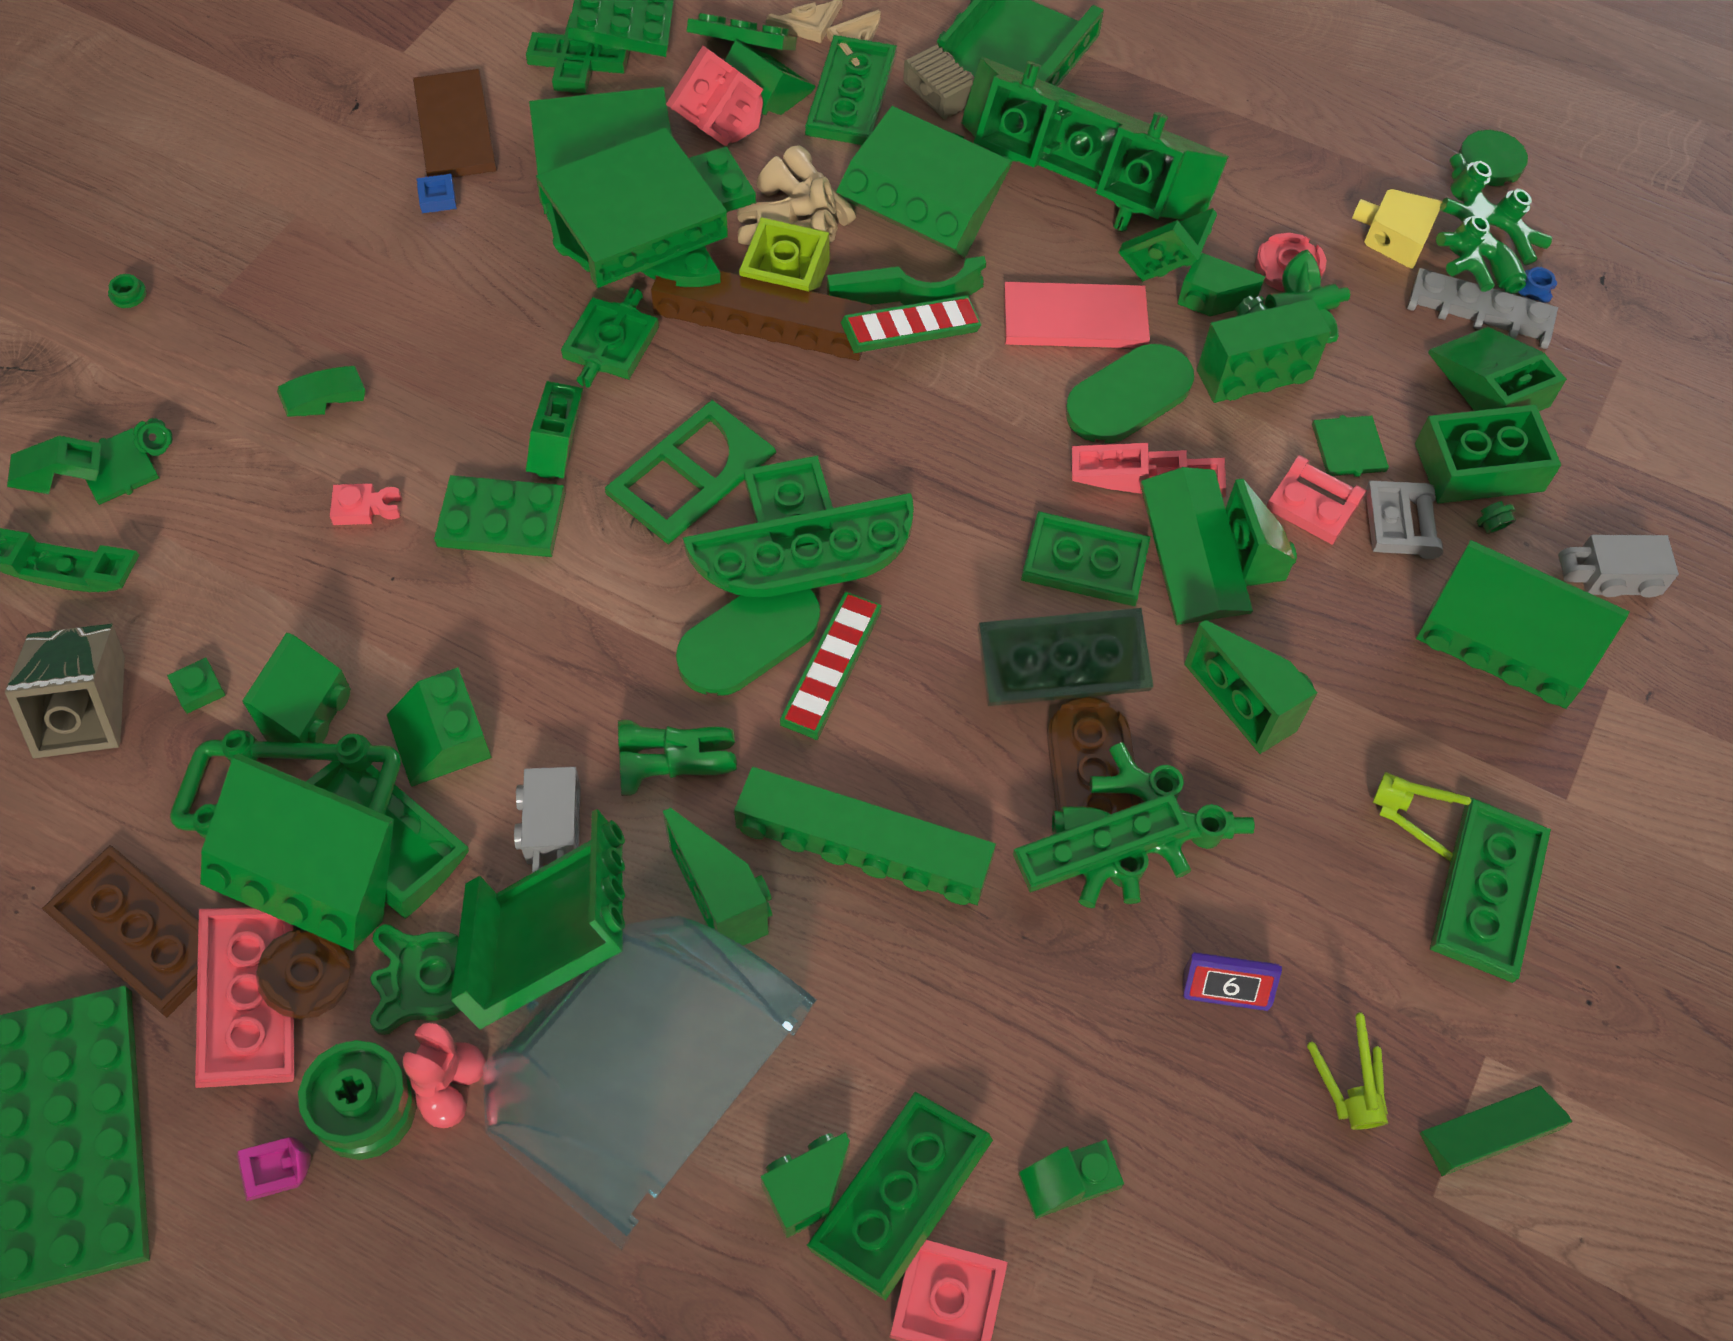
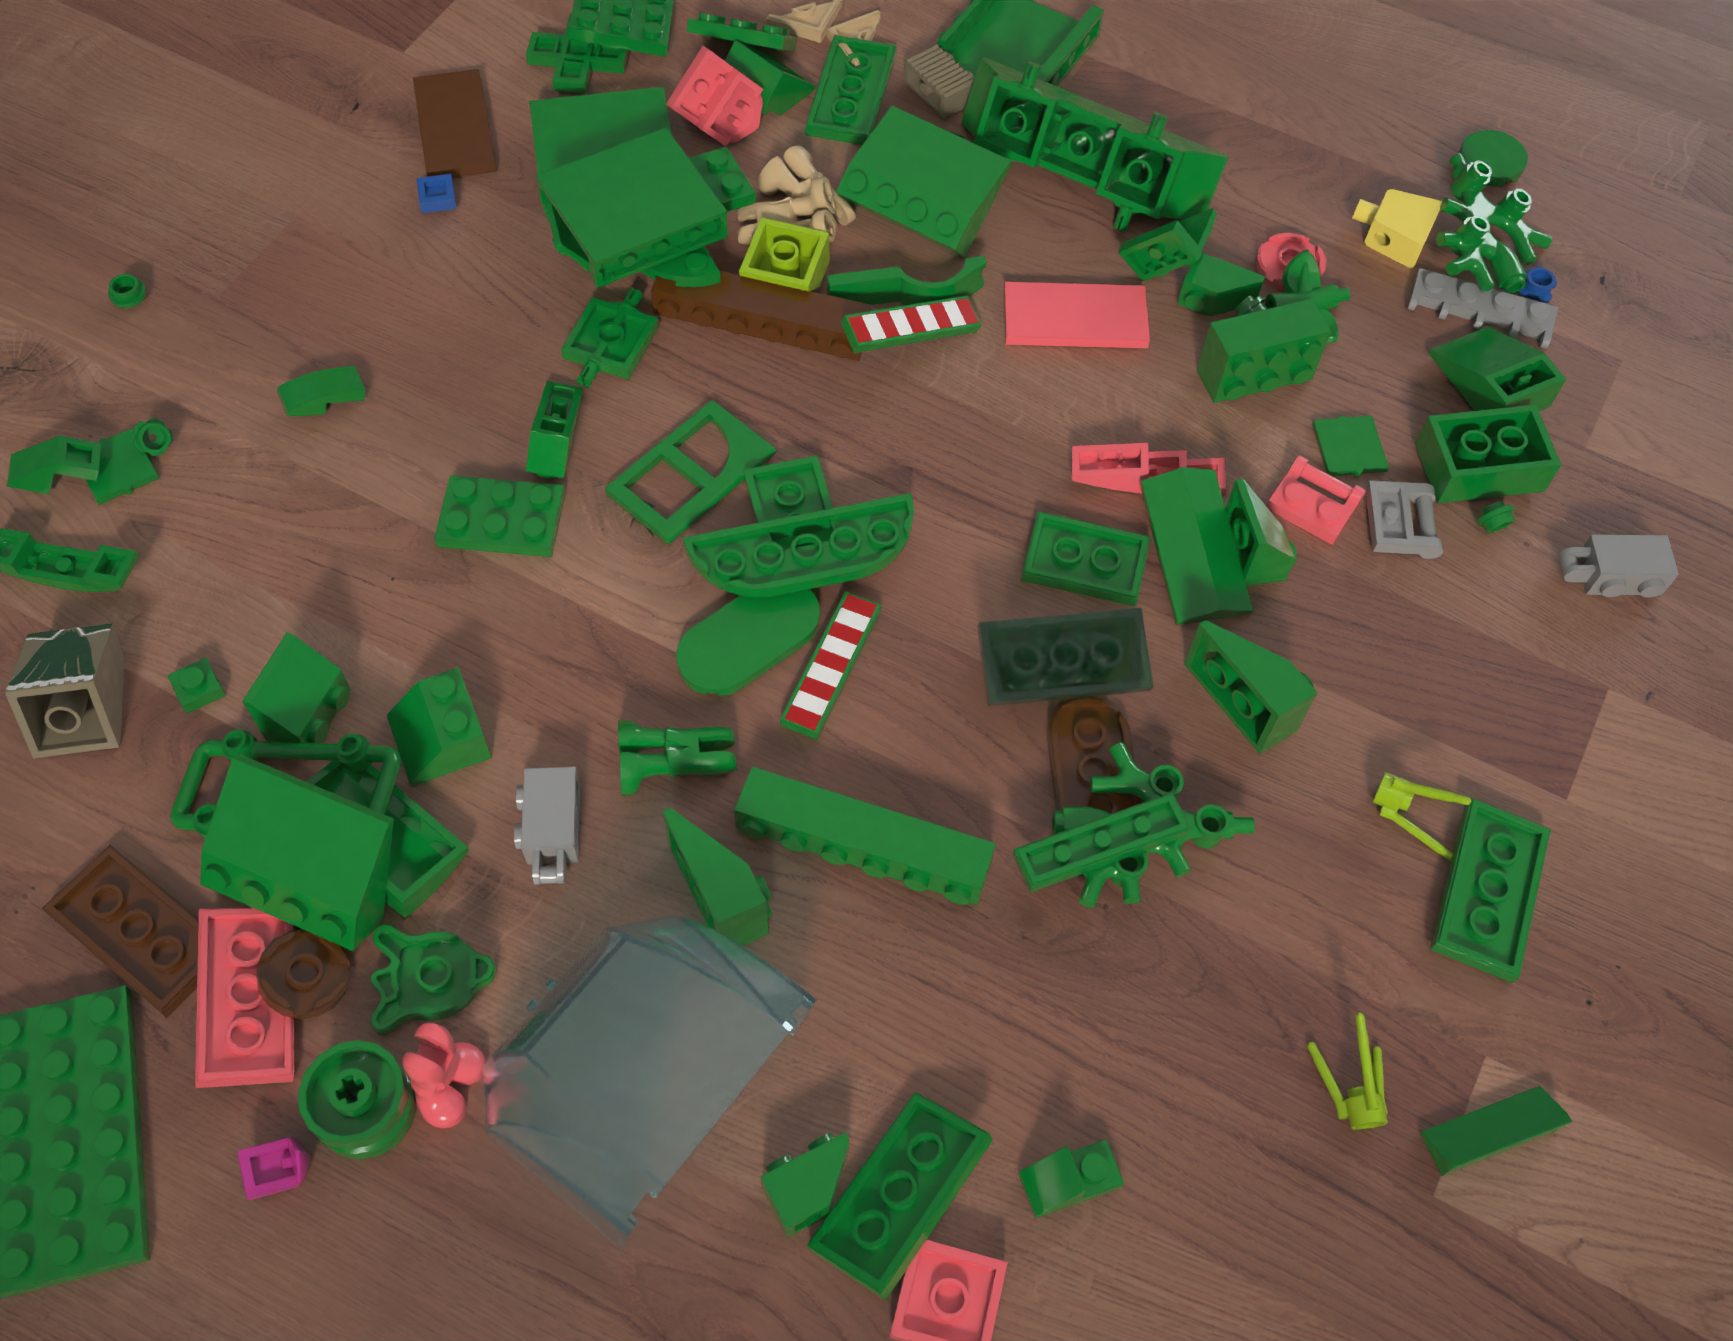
coral plate [330,484,402,525] -> none
green panel [451,809,625,1029] -> none
green tile [1066,344,1194,443] -> none
slope [1183,952,1282,1011] -> none
green slope [1416,540,1630,709] -> none

